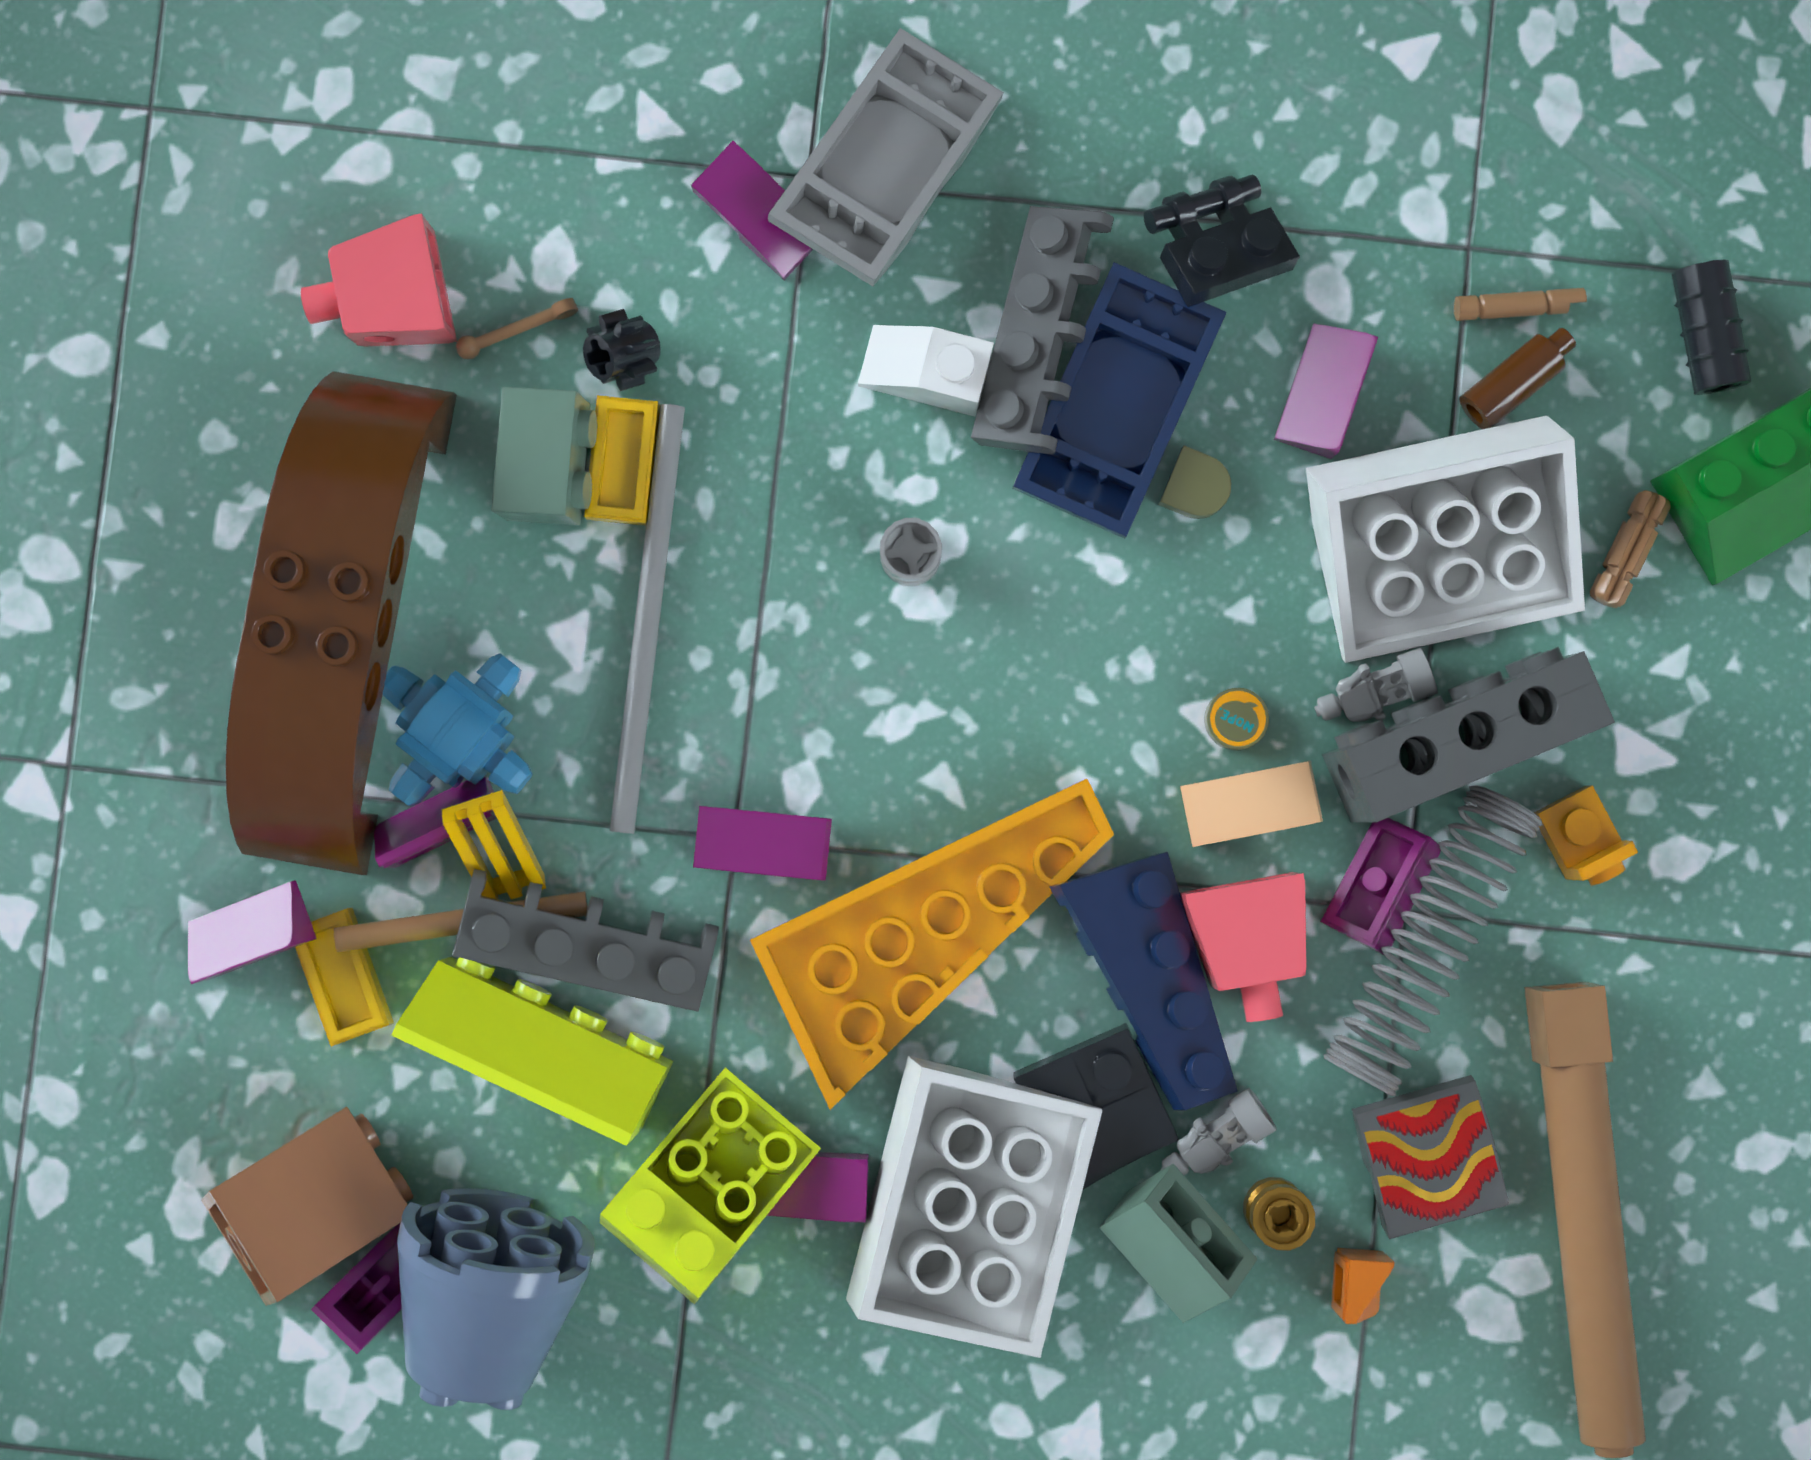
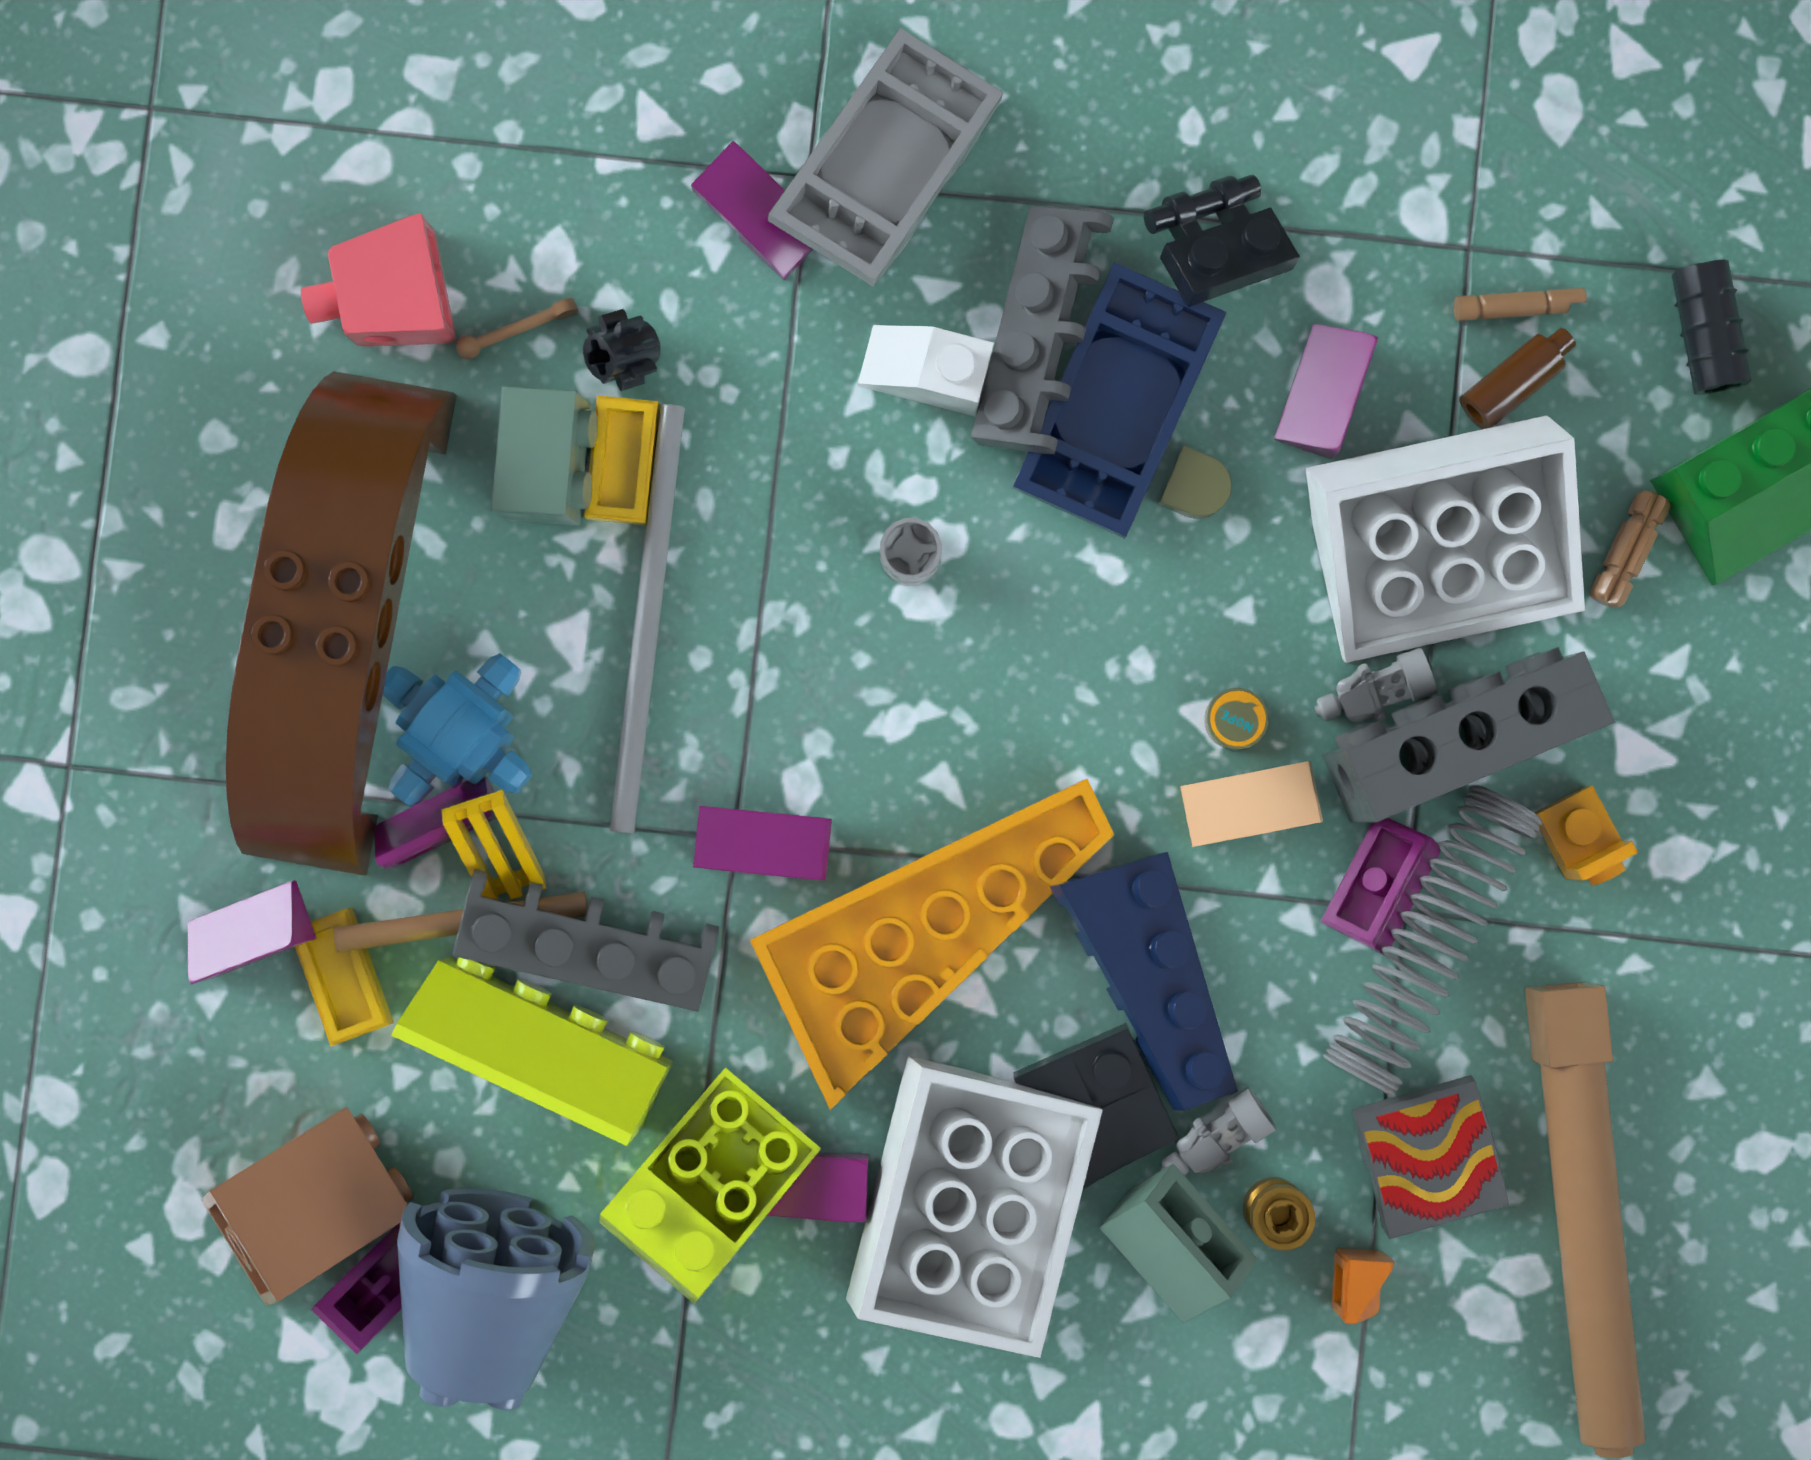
coral torso [1180,872,1306,1022] -> none

